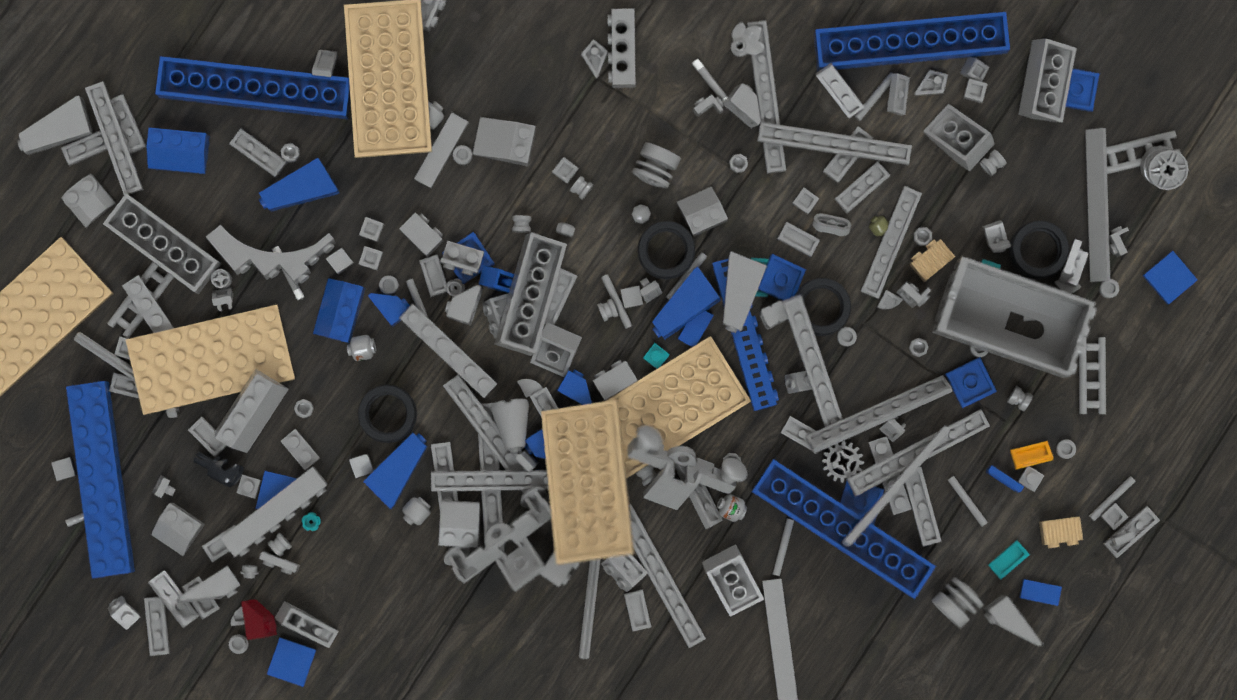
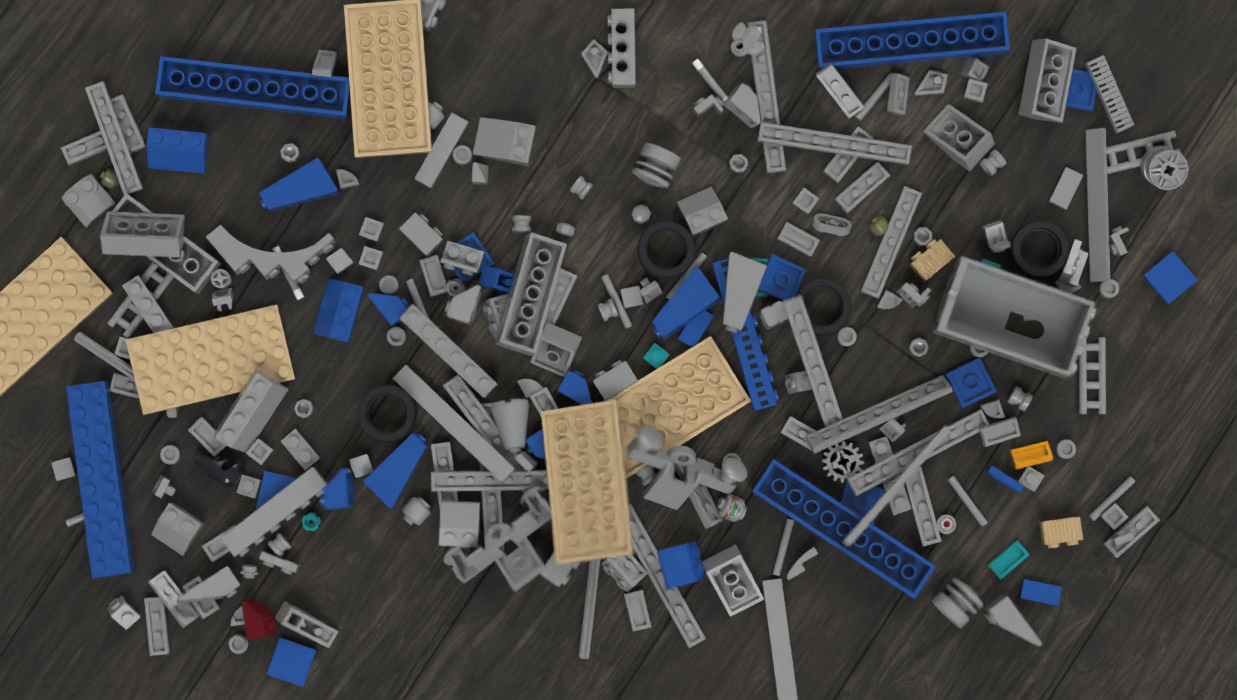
light grey slope [18,96,93,155] -> none
light grey tile [229,128,287,178] -> none
light grey head [347,335,376,361] -> none
light grey tile [552,157,579,184] -> none
none -> olive piece [100,168,119,189]
none -> light grey slope [100,211,185,257]
none -> light grey tile [160,445,181,464]
none -> light grey plate [246,438,274,465]
none -> blue slope [321,469,354,509]
none -> light grey tile [336,169,360,189]
none -> light grey tile [387,327,406,346]
none -> light grey tile [393,365,516,483]
none -> light grey slope [471,163,488,185]
none -> blue slope [657,541,705,589]
none -> light grey slope [786,547,818,580]
none -> light grey tile [936,515,956,534]
none -> light grey tile [979,417,1021,447]
none -> light grey tile [980,399,1005,419]
none -> light grey tile [1048,167,1083,210]
none -> light grey tile [1085,55,1134,133]

